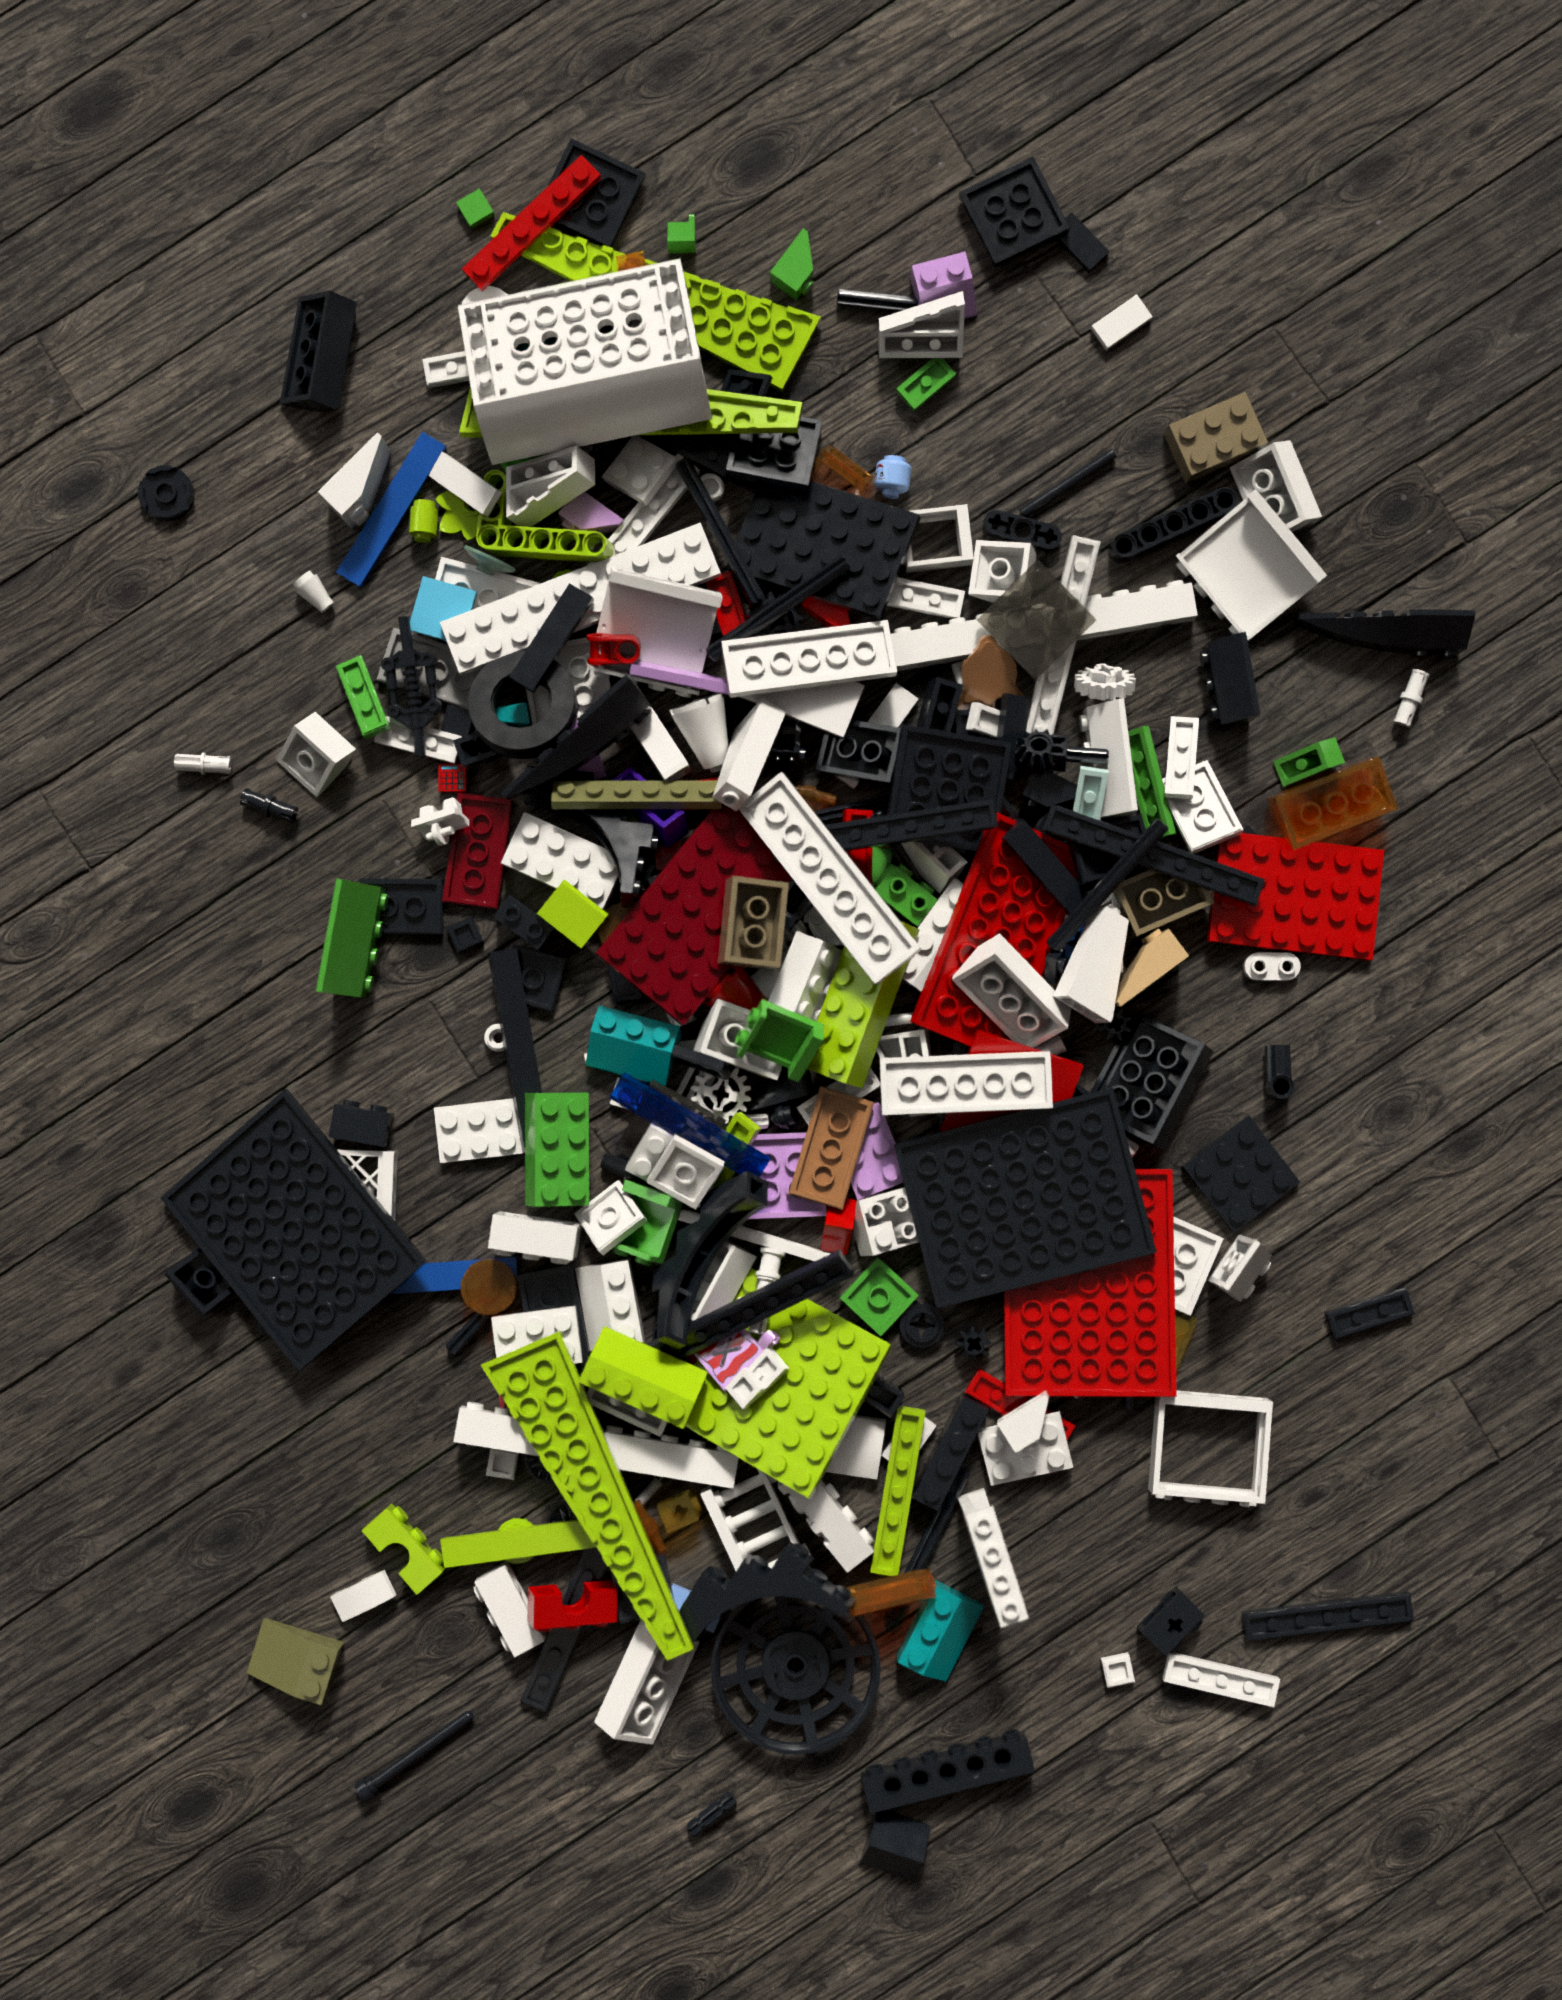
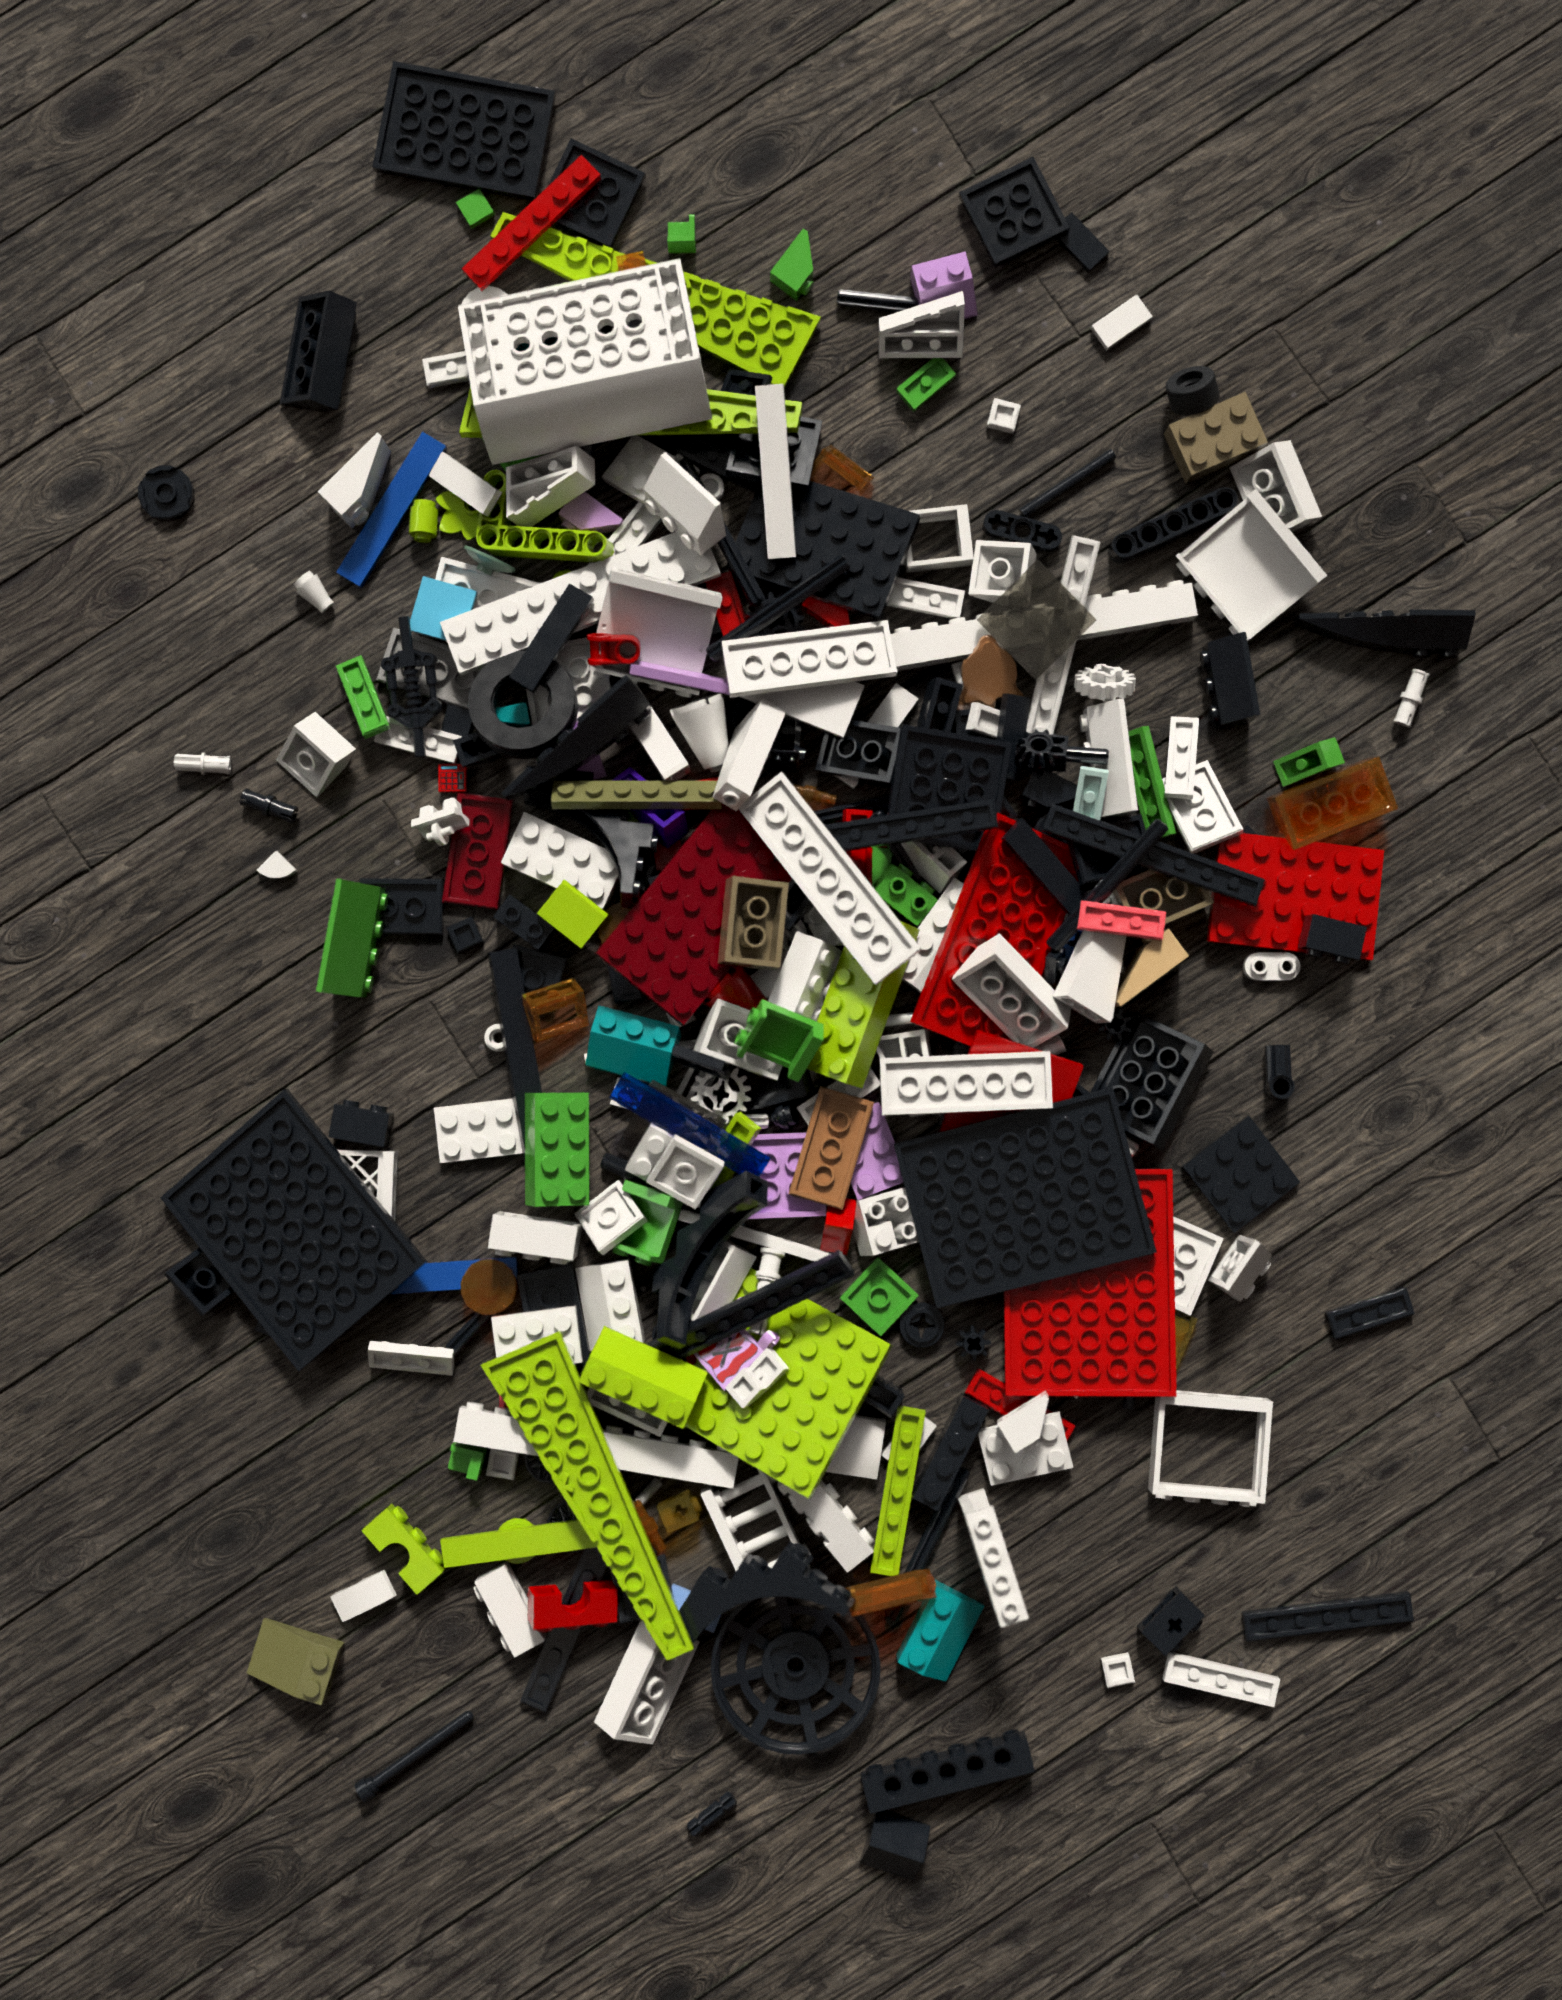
light blue head [874,455,911,499] -> none
none -> white tile [257,851,298,879]
none -> white plate [368,1341,454,1376]
none -> black plate [372,61,556,201]
none -> bright green panel [448,1442,487,1481]
none -> clear orange tile [522,978,589,1043]
none -> white slope [643,452,726,555]
none -> white tile [755,384,796,559]
none -> white tile [987,398,1021,434]
none -> coral tile [1077,900,1166,941]
none -> black tyre [1166,366,1220,416]
none -> black brick [1298,914,1367,965]

